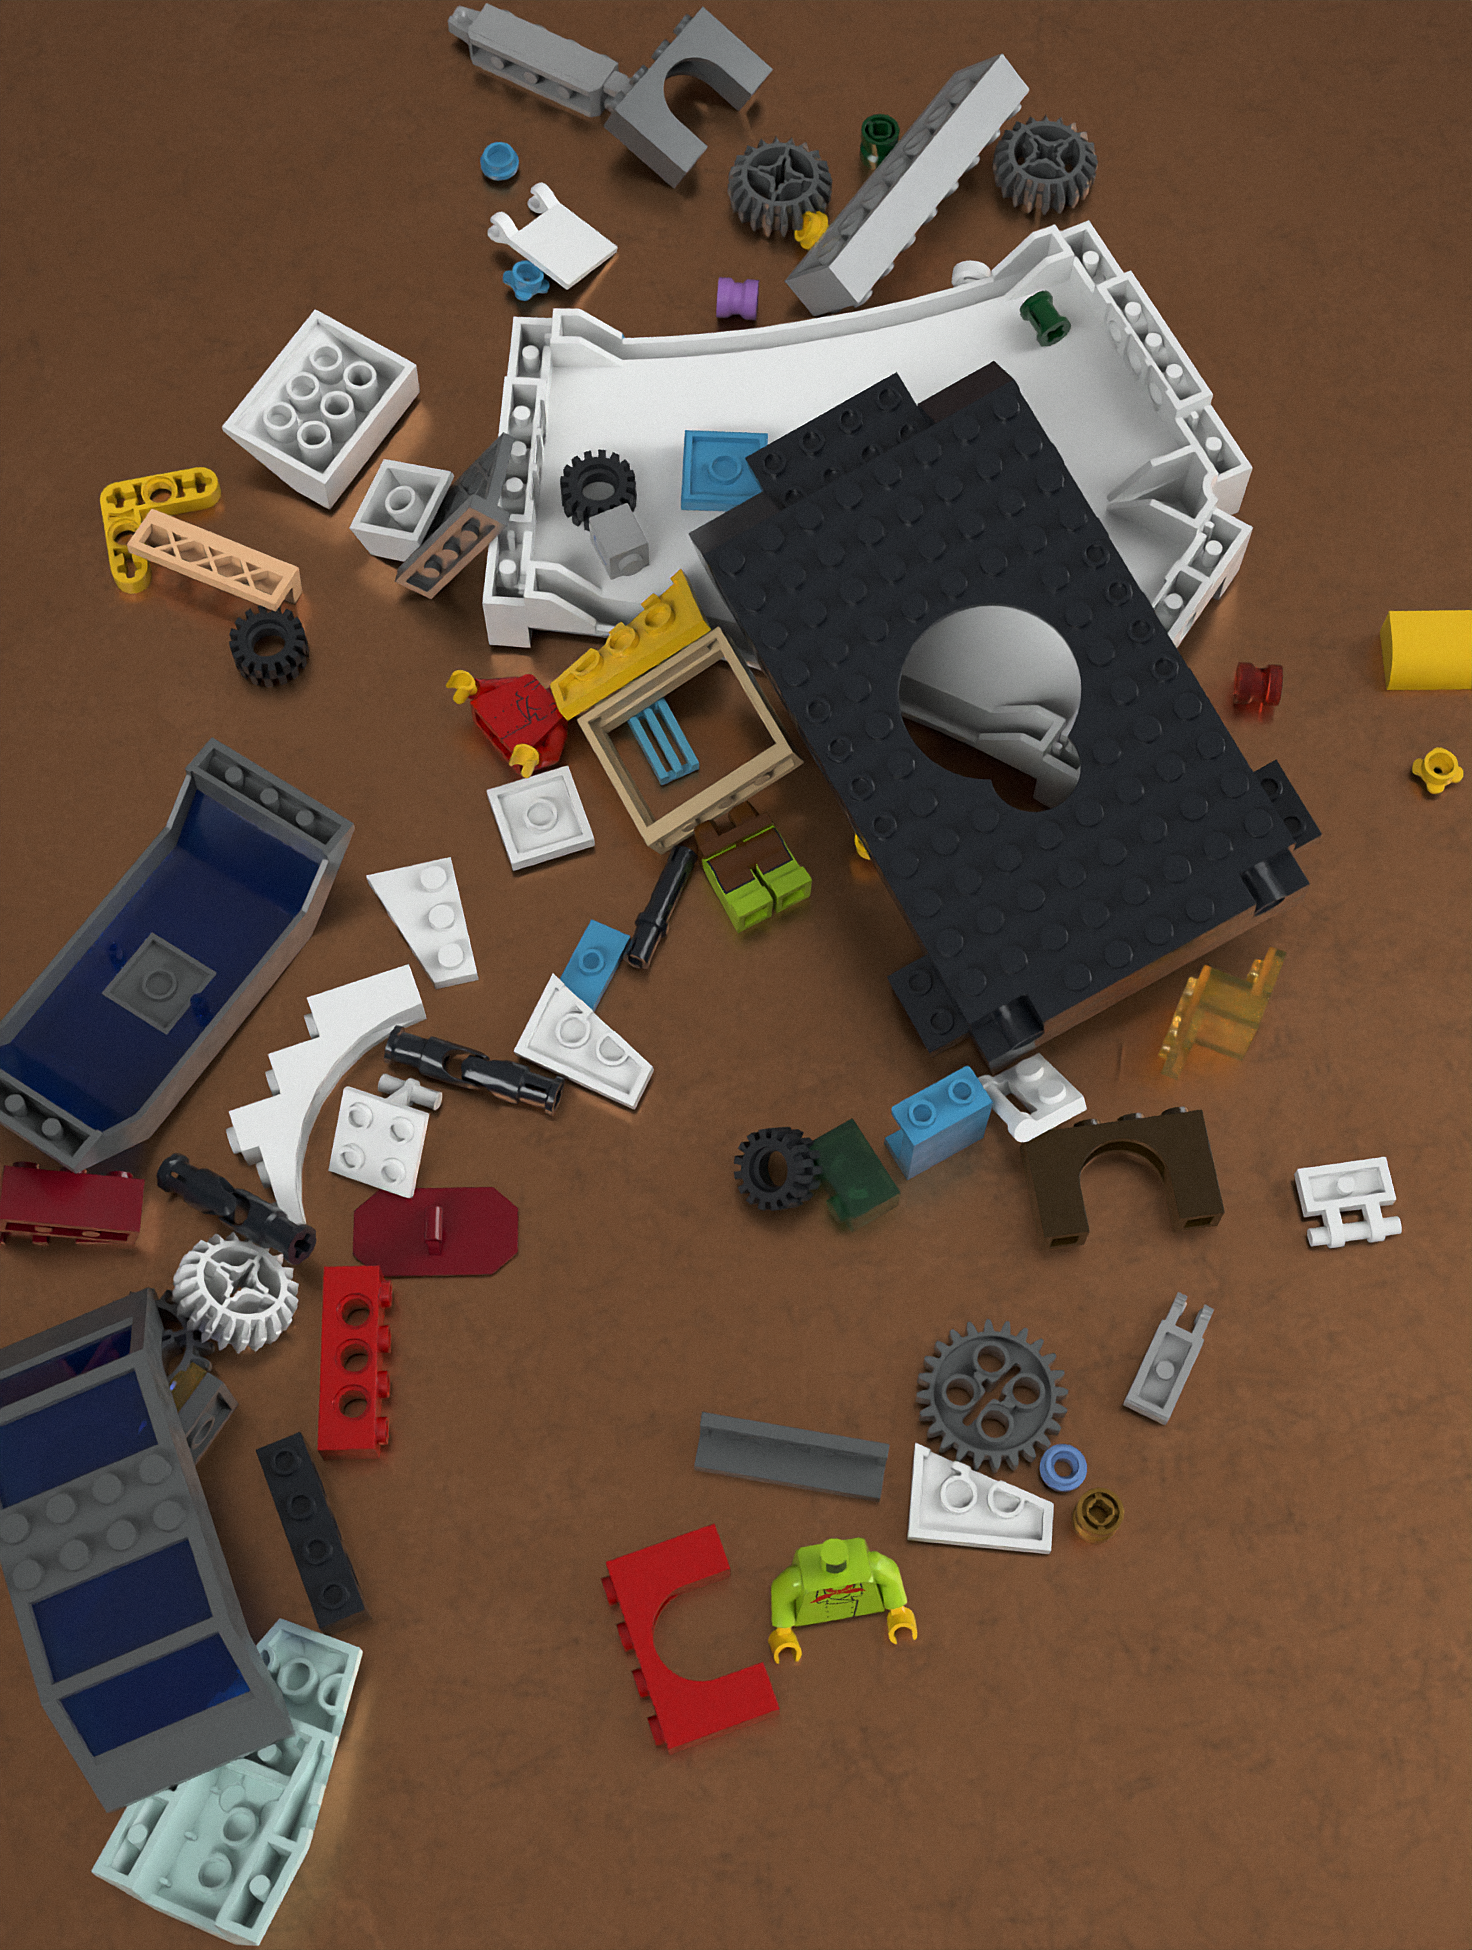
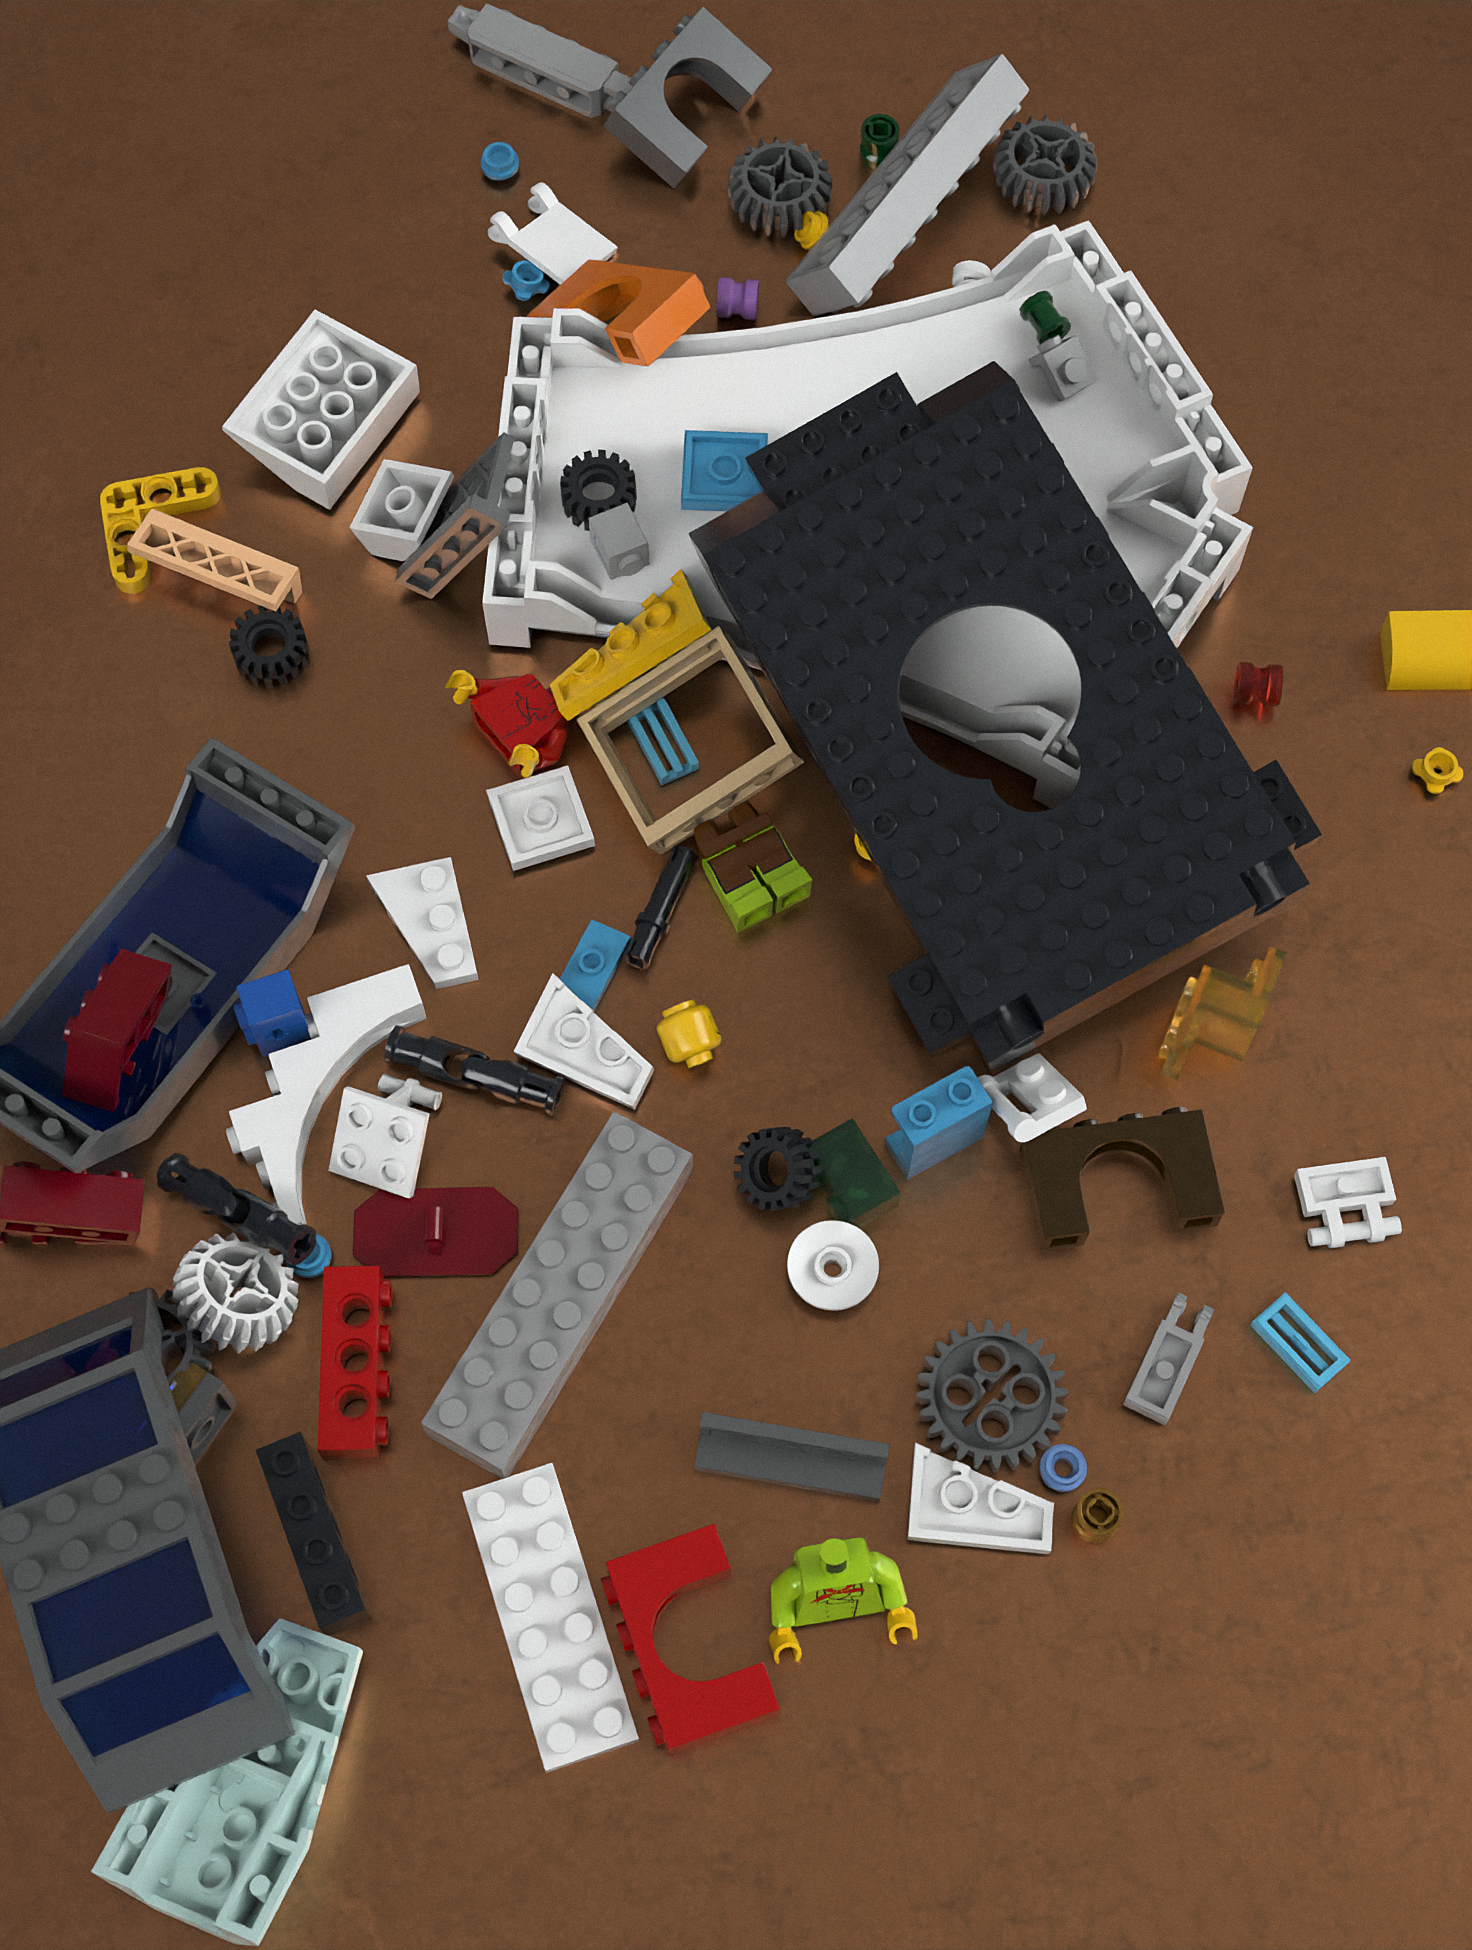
none -> dark red wedge [62,949,172,1112]
none -> blue brick [233,969,311,1058]
none -> dark azure plate [286,1233,332,1278]
none -> light grey brick [421,1111,693,1479]
none -> white plate [462,1463,639,1773]
none -> orange arch [526,259,711,367]
none -> yellow head [657,999,722,1068]
none -> white dish [787,1220,879,1311]
none -> light grey bracket [1028,334,1098,401]
none -> medium azure tile [1250,1292,1351,1393]

